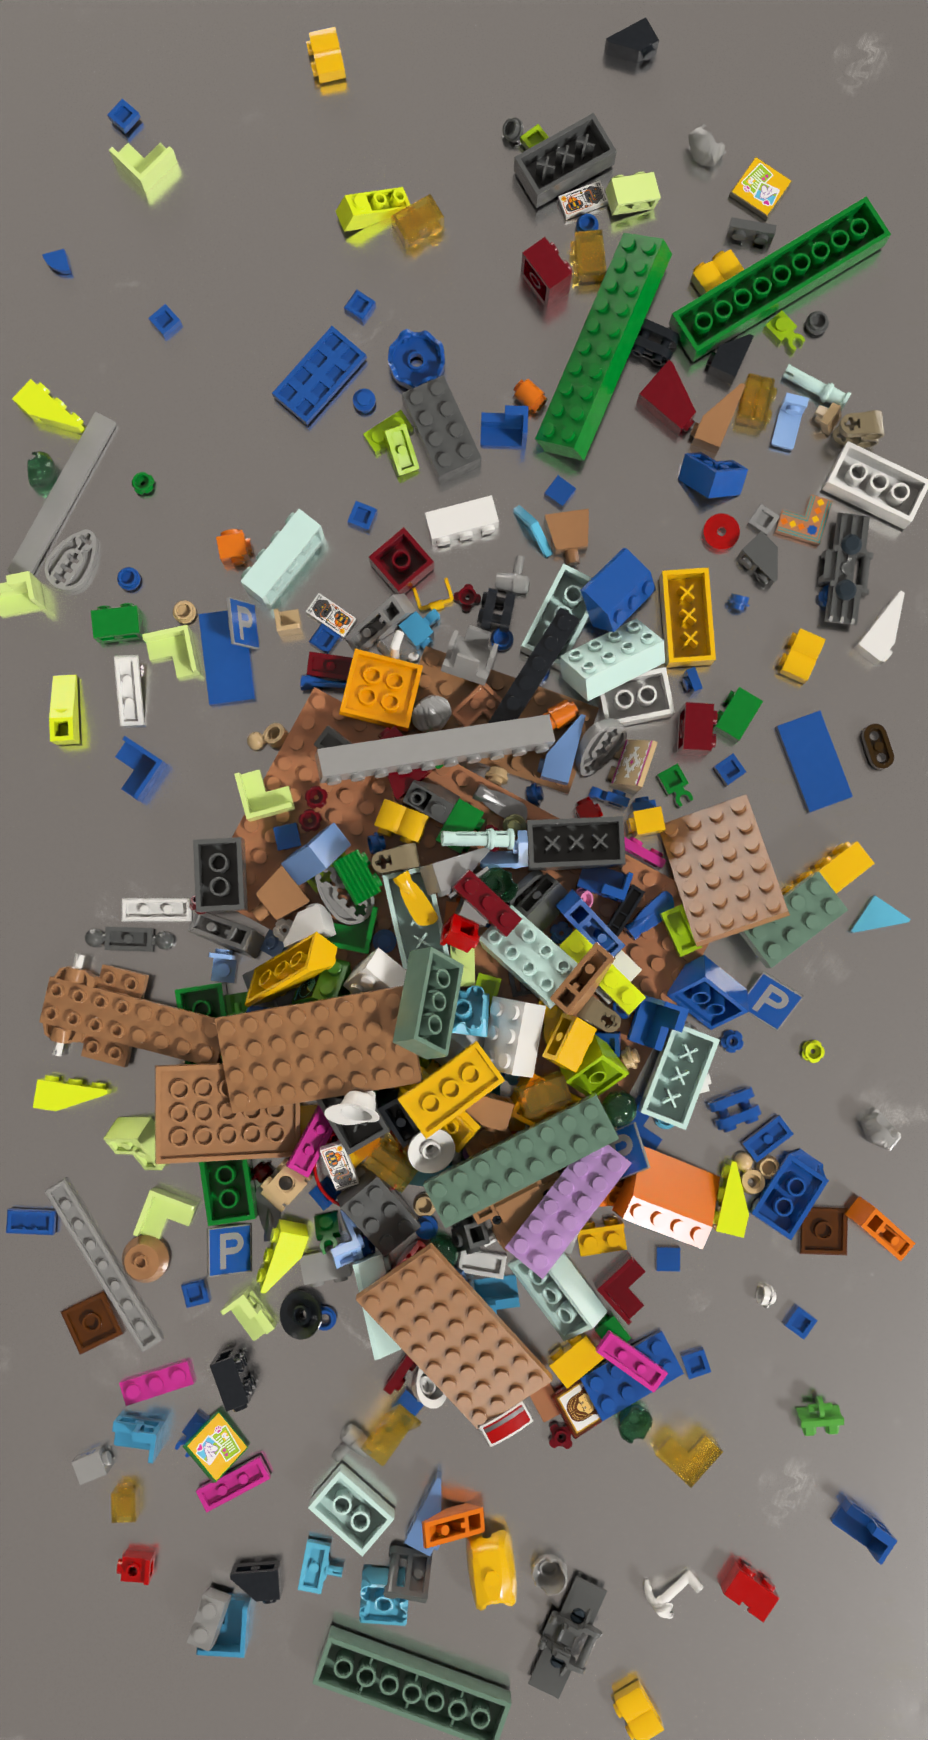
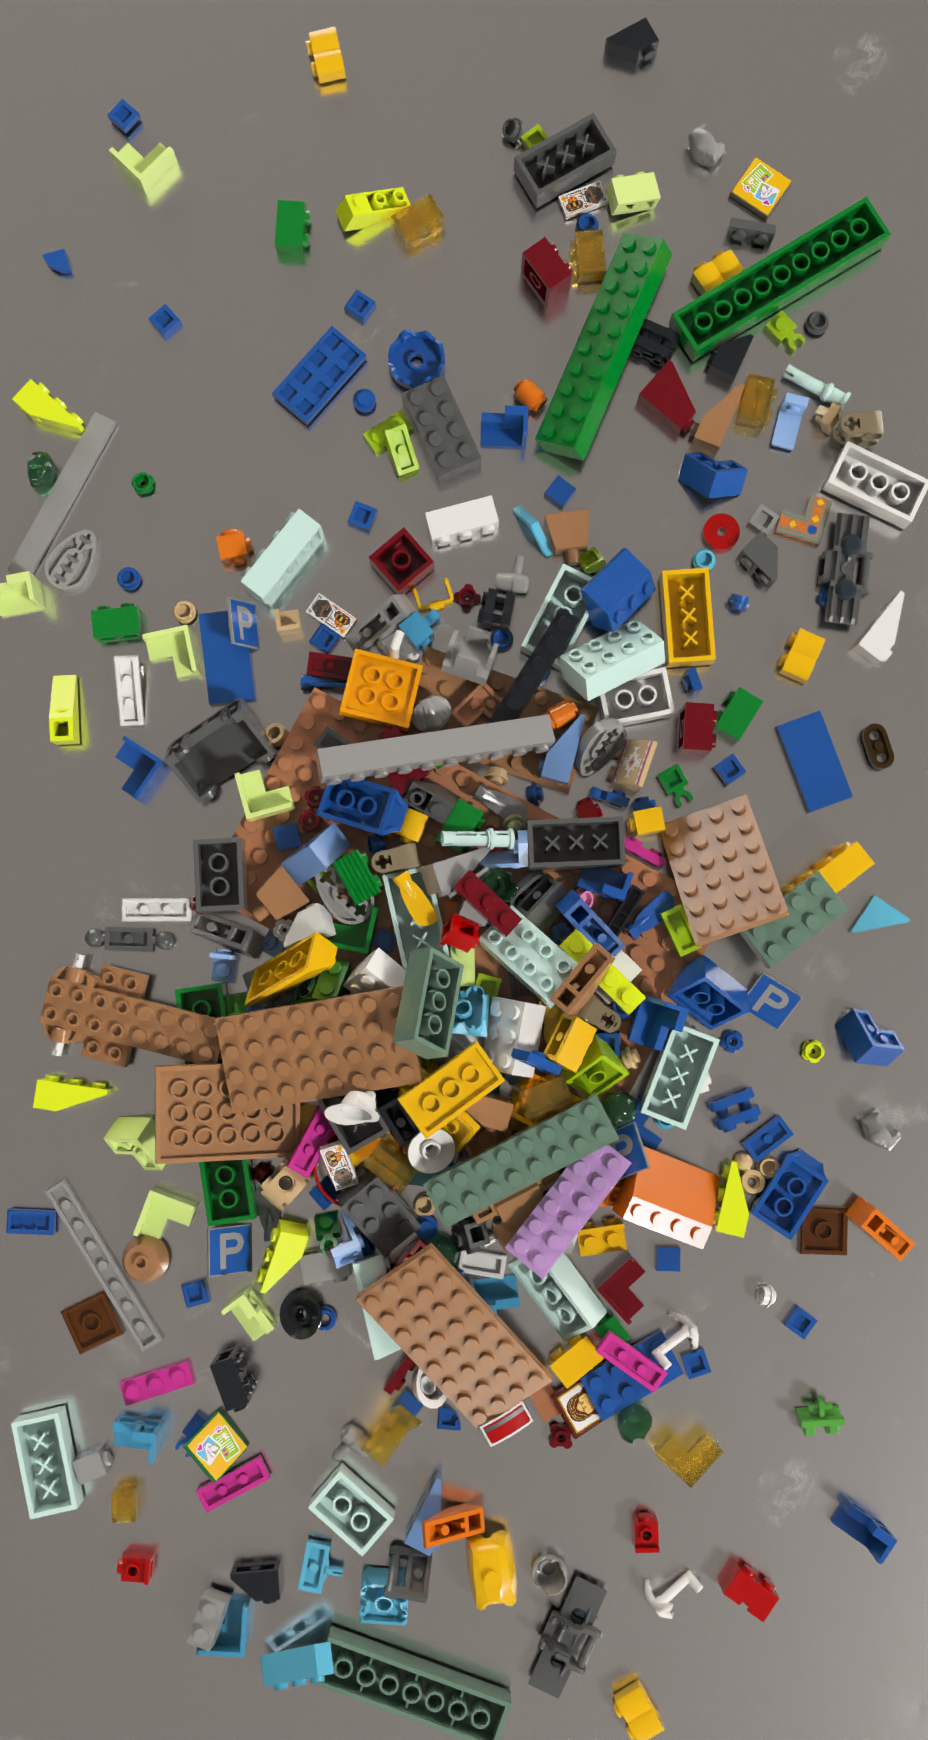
none -> light aqua brick [11,1405,84,1519]
none -> dark grey windscreen [164,697,275,803]
none -> medium azure brick [260,1642,334,1691]
none -> green brick [275,200,311,256]
none -> blue slope [316,779,408,836]
none -> blue tile [437,1403,461,1431]
none -> blue plate [511,1048,562,1075]
none -> lime slope [579,547,606,574]
none -> red brick [632,1513,660,1553]
none -> white piece [651,1312,699,1370]
none -> medium azure plate [692,549,716,571]
none -> blue panel [836,1008,905,1066]

